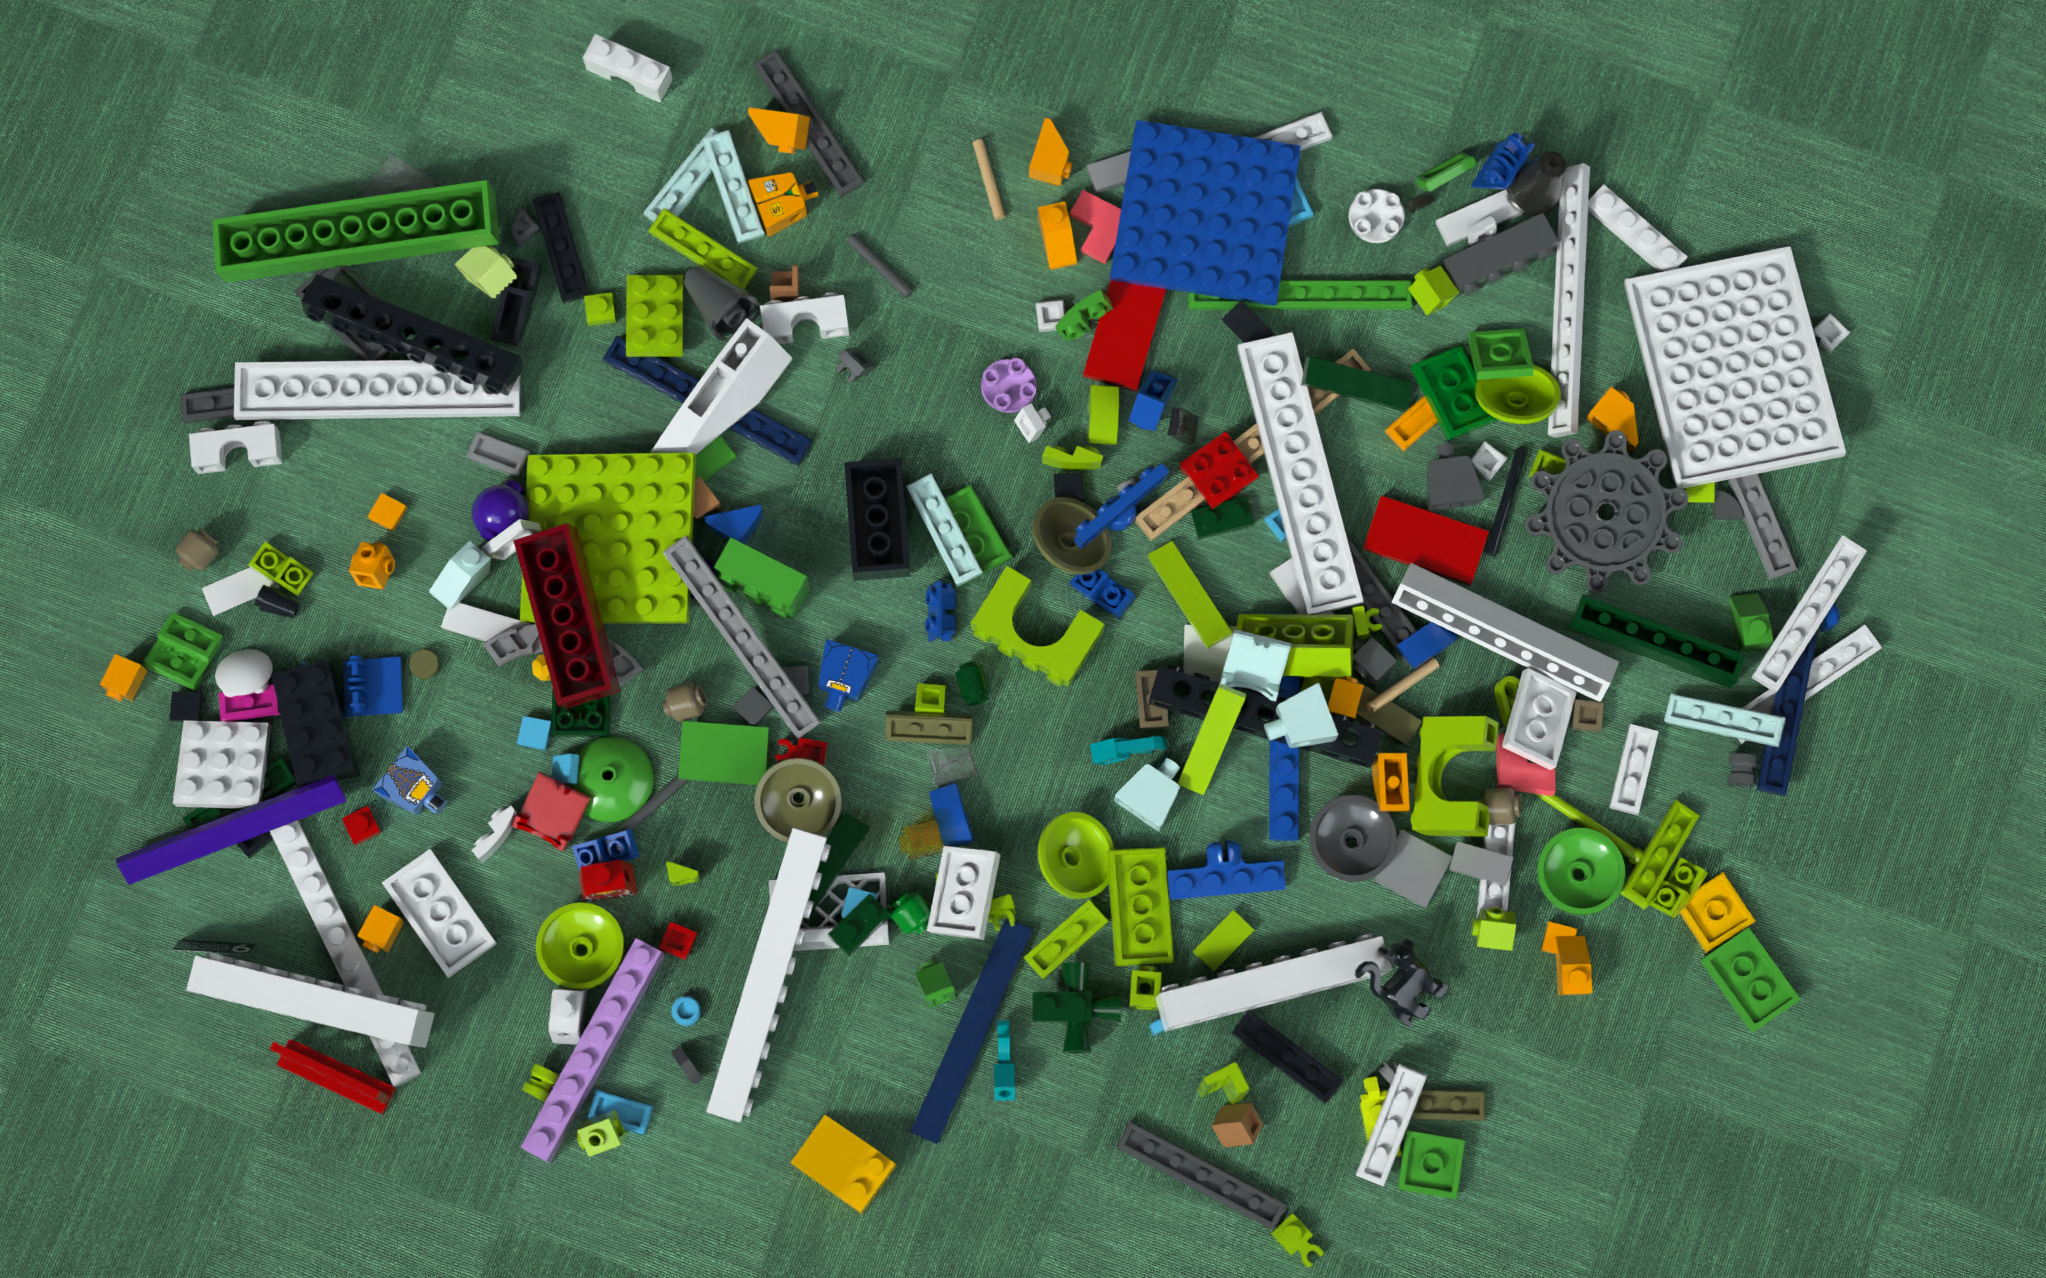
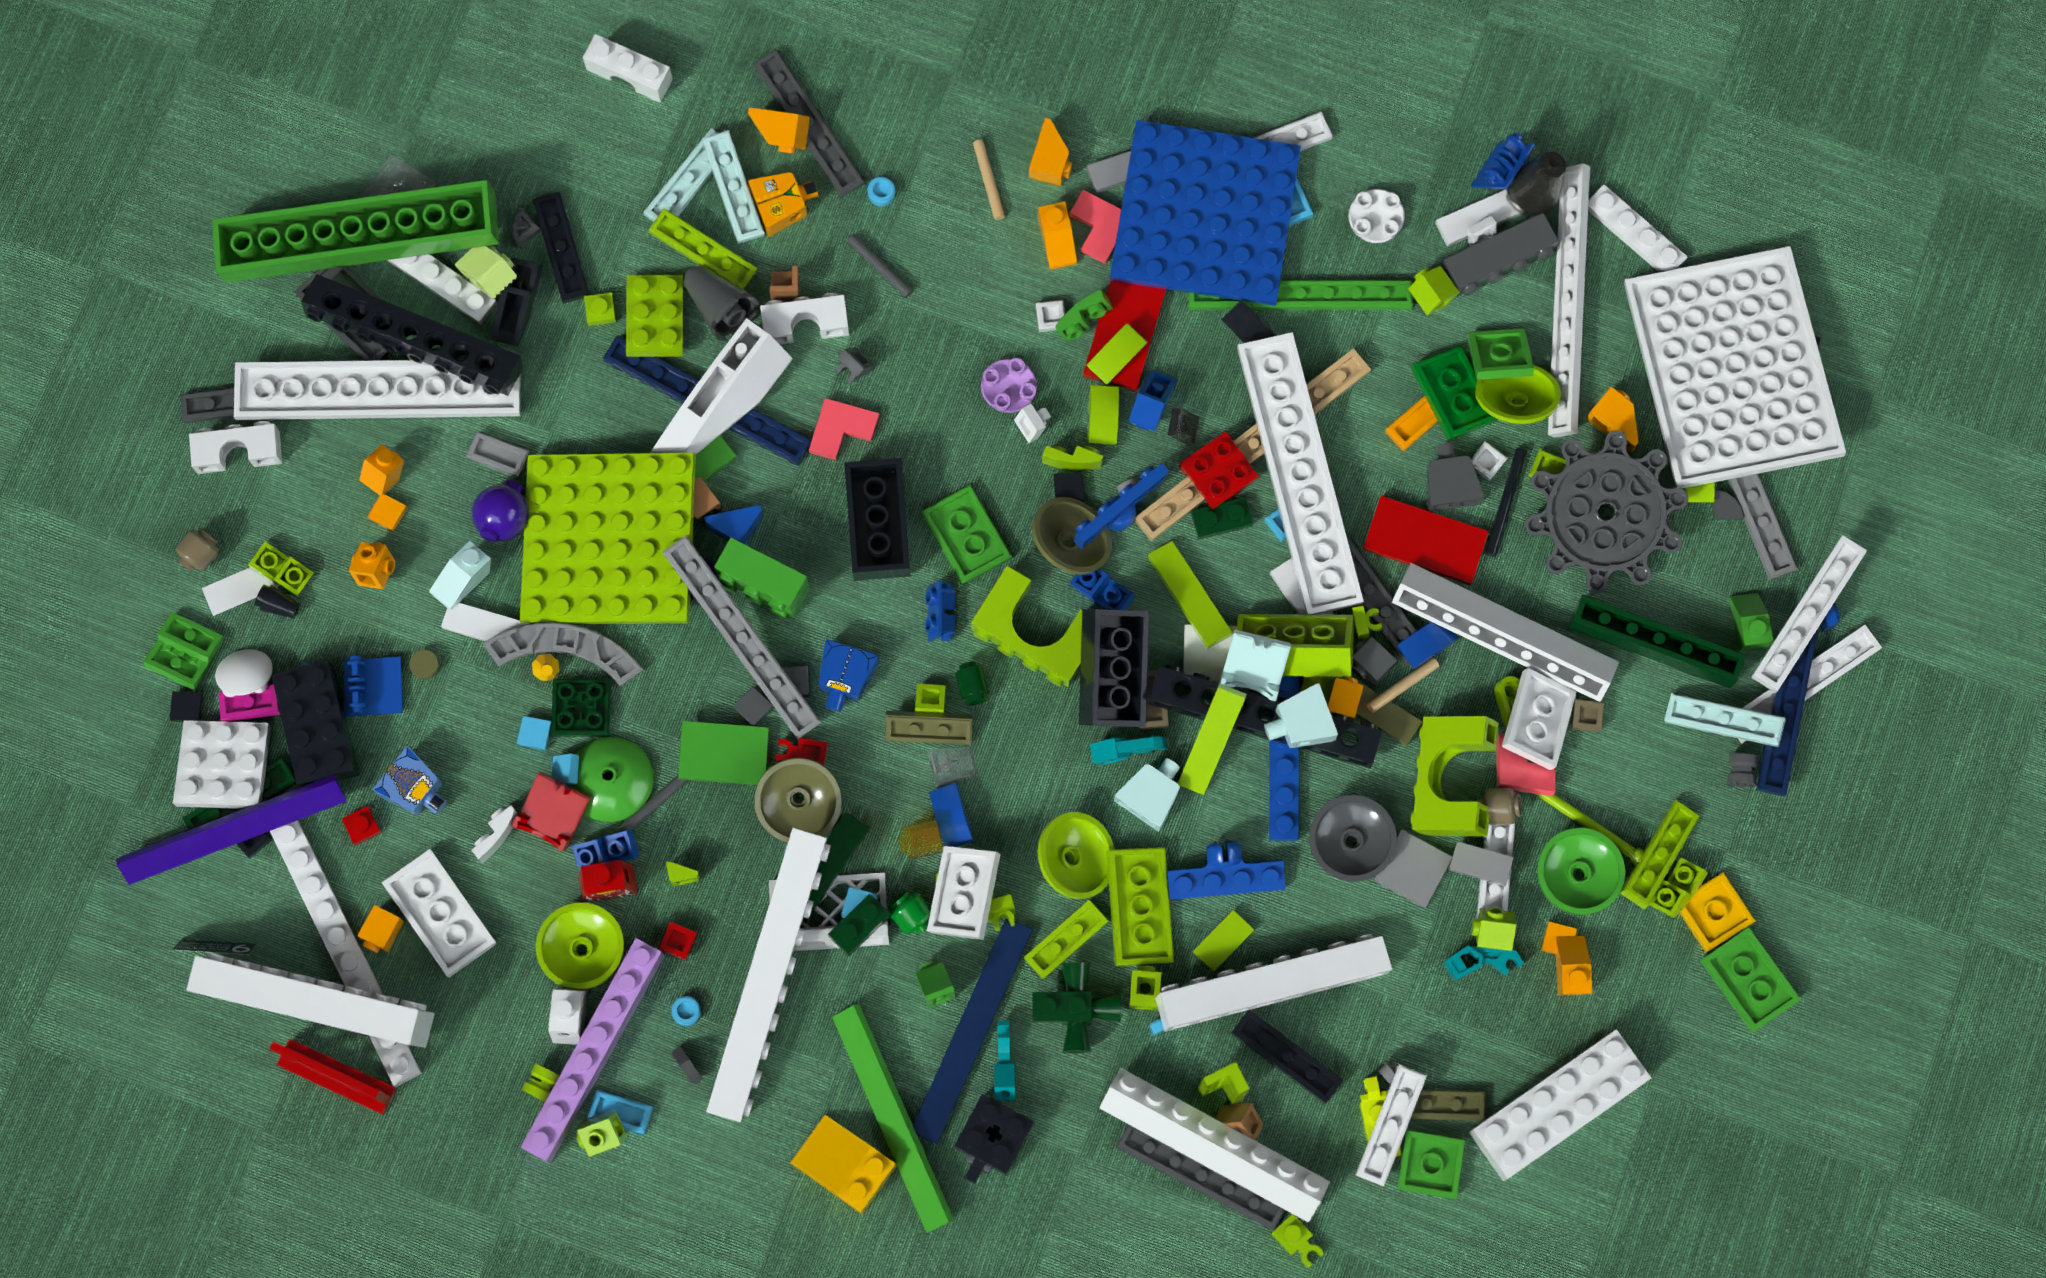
light orange brick [100,654,147,702] -> none
white tile [481,519,542,560] -> none
dark red brick [513,523,621,709] -> none
dark tan head [662,681,708,723] -> none
light aqua tile [906,473,983,587] -> none
dark green tile [1301,356,1412,411] -> none
black animal [1355,939,1448,1028] -> none
light orange slope [1372,753,1410,811] -> none
clear smoke tile [1407,191,1435,213] -> none
bright green tile [1415,152,1476,192] -> none
white plate [1609,724,1659,815] -> none
white tile [1813,313,1850,353] -> none
none -> light orange brick [359,444,404,496]
none -> white plate [387,254,497,326]
none -> coral tile [809,398,879,460]
none -> bright green tile [832,1004,954,1233]
none -> medium azure tile [867,177,895,206]
none -> black hinge [954,1093,1034,1184]
none -> black brick [1079,609,1149,727]
none -> lime slope [1086,323,1148,385]
none -> white brick [1100,1068,1330,1222]
none -> teal piece [1443,945,1524,982]
none -> white brick [1469,1029,1651,1181]

